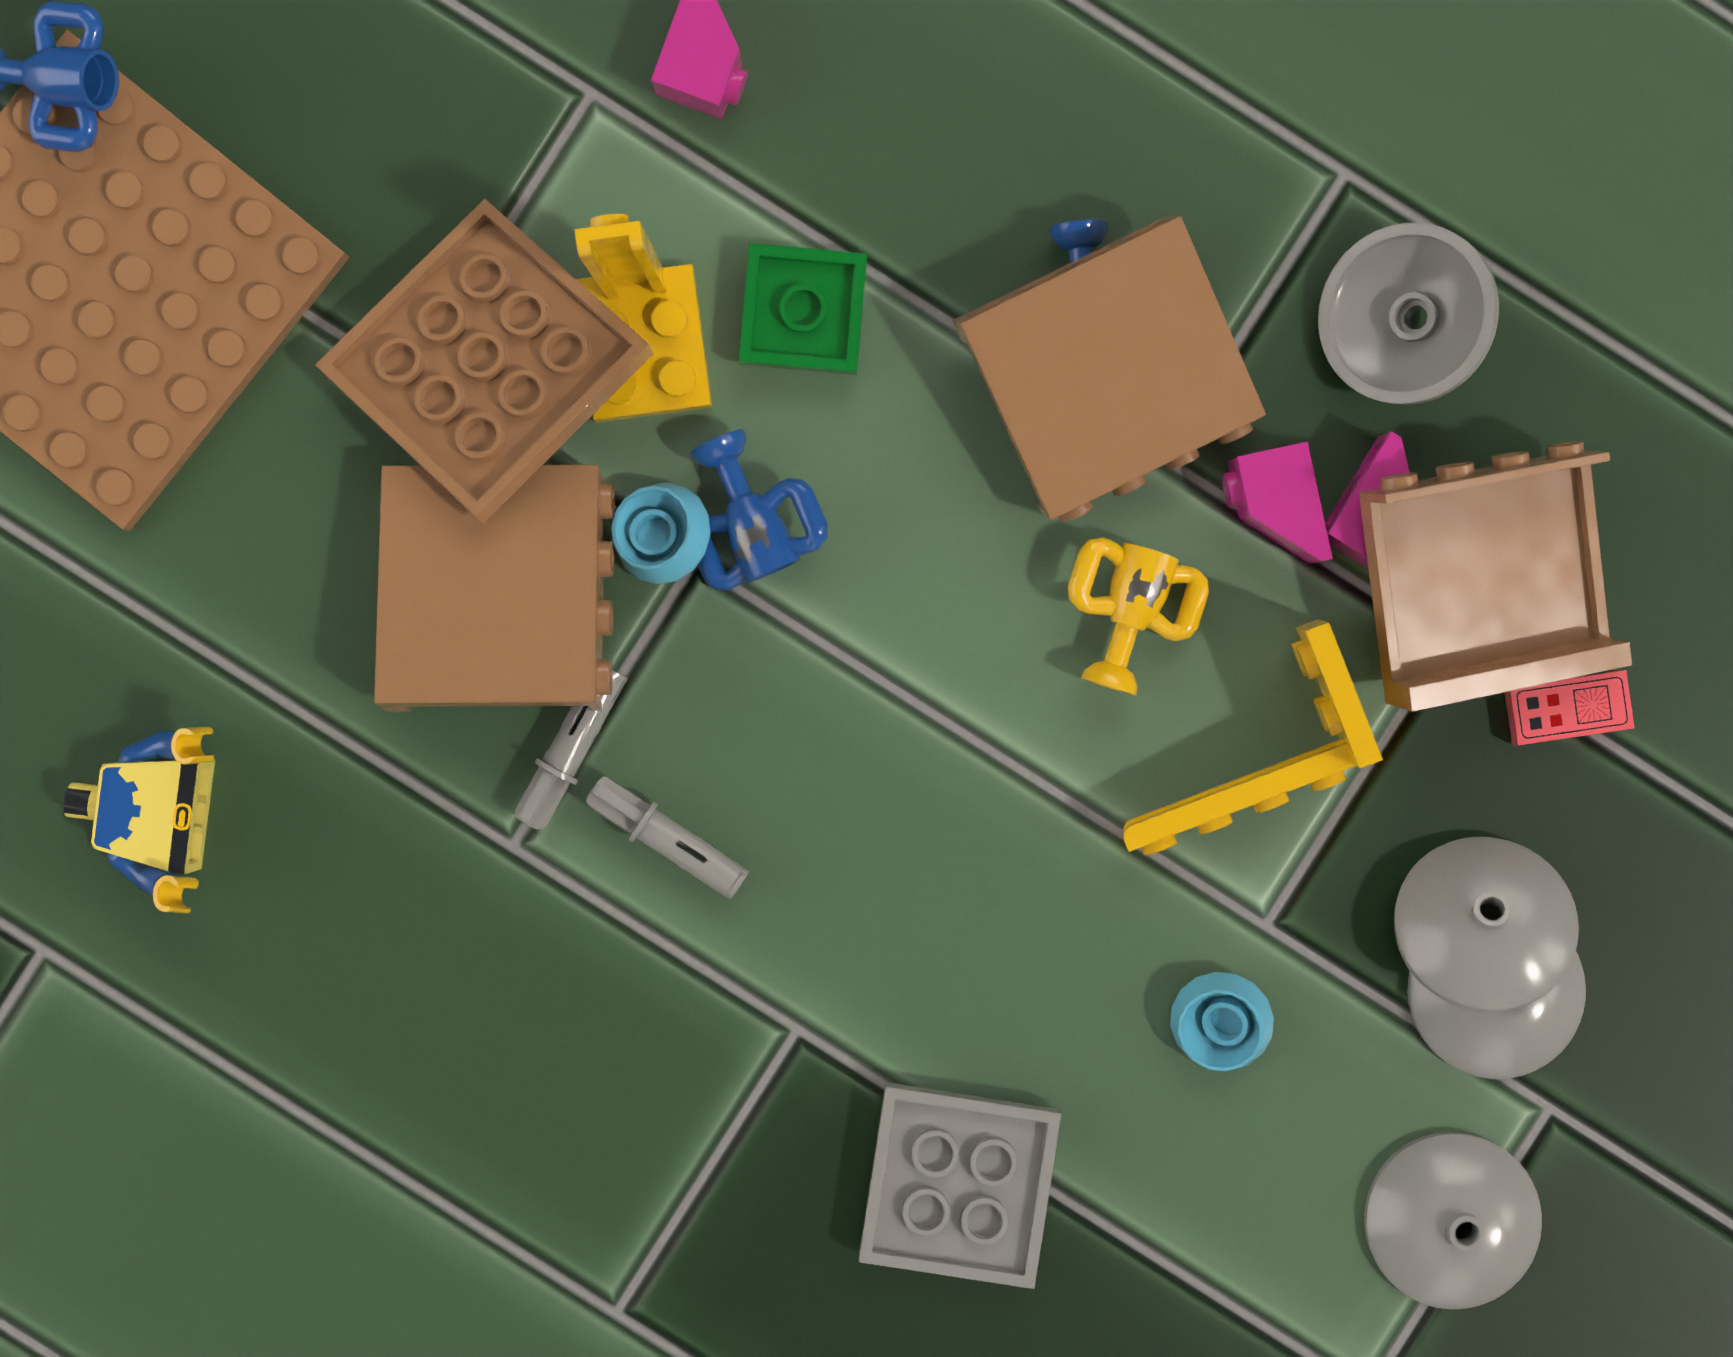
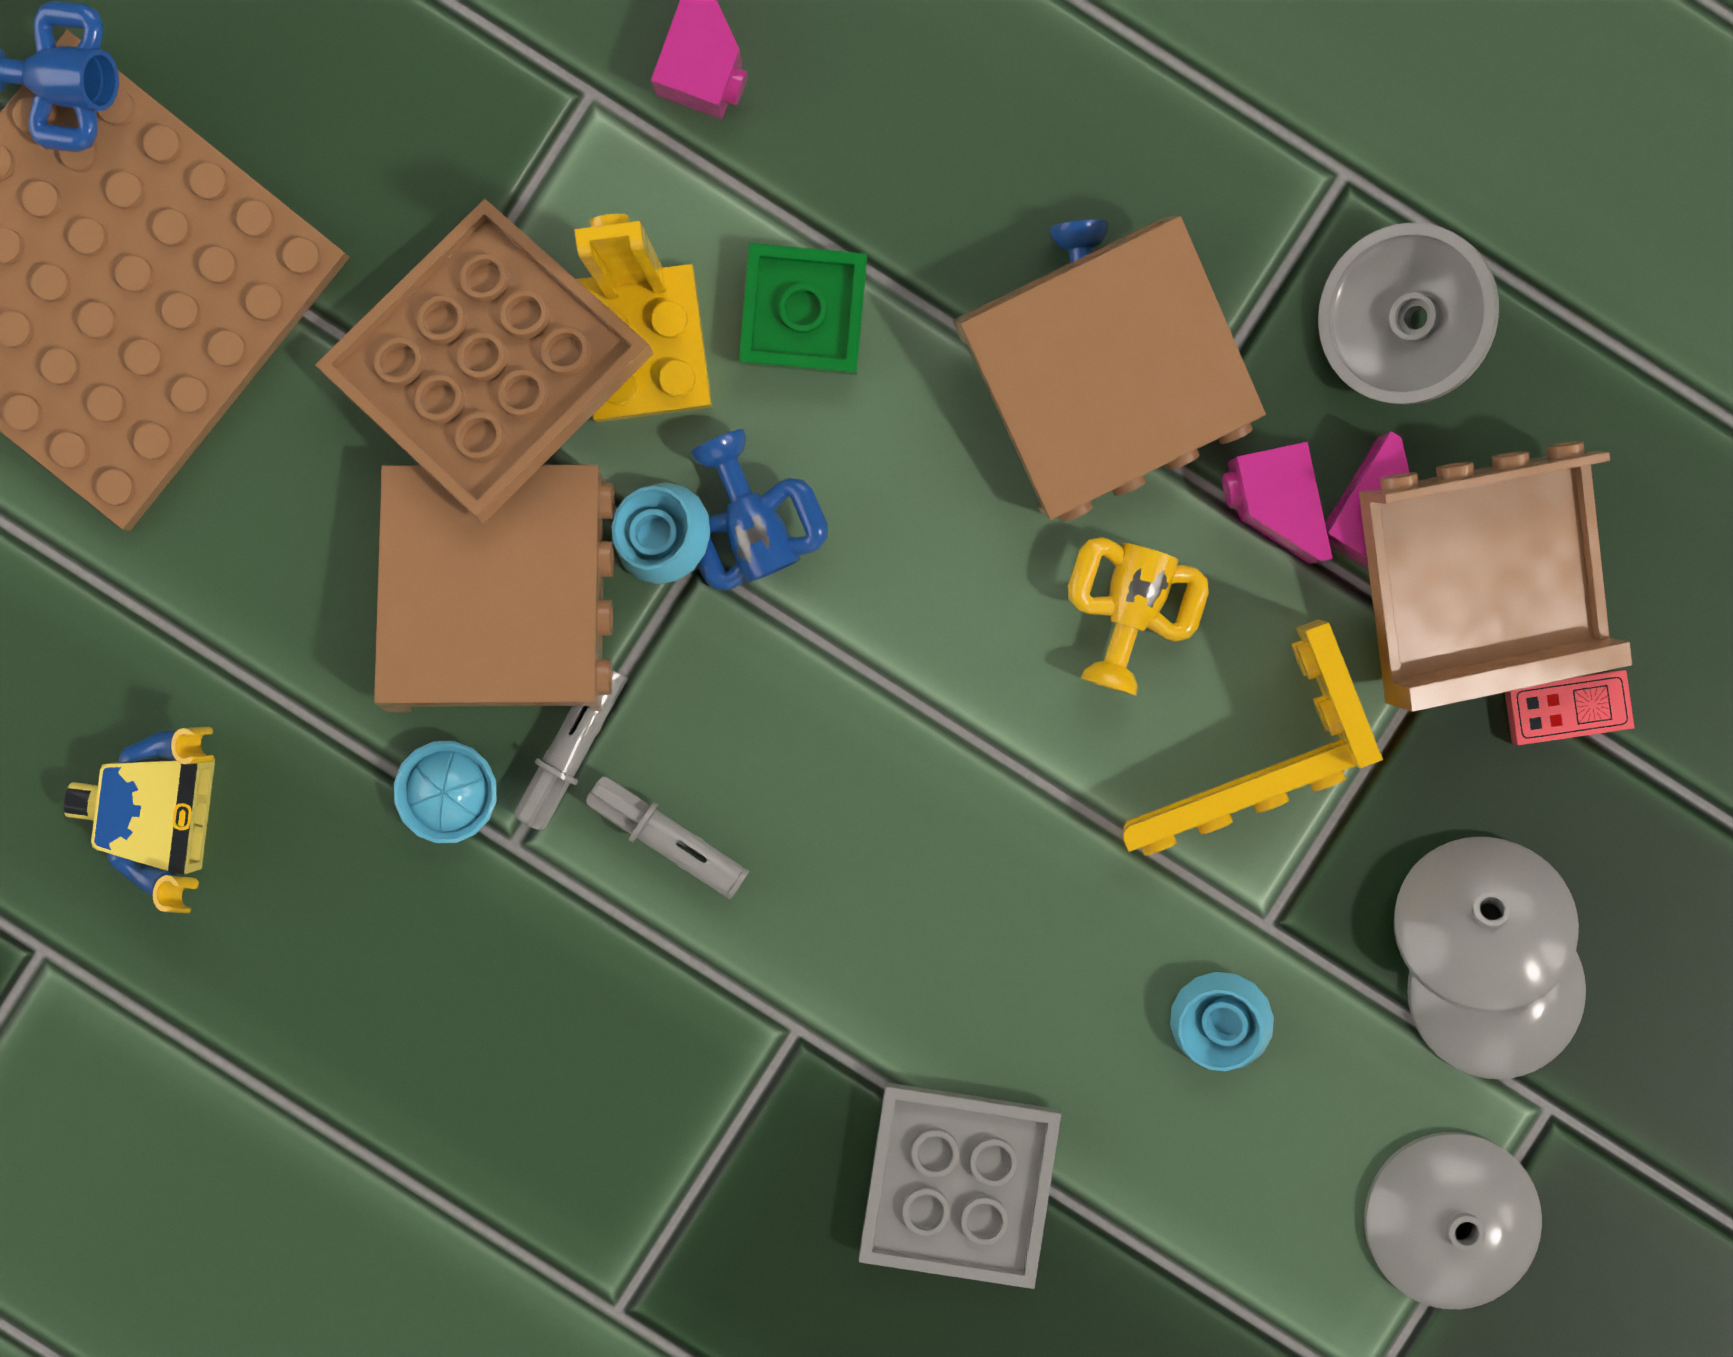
none -> medium azure hat [394,741,497,843]

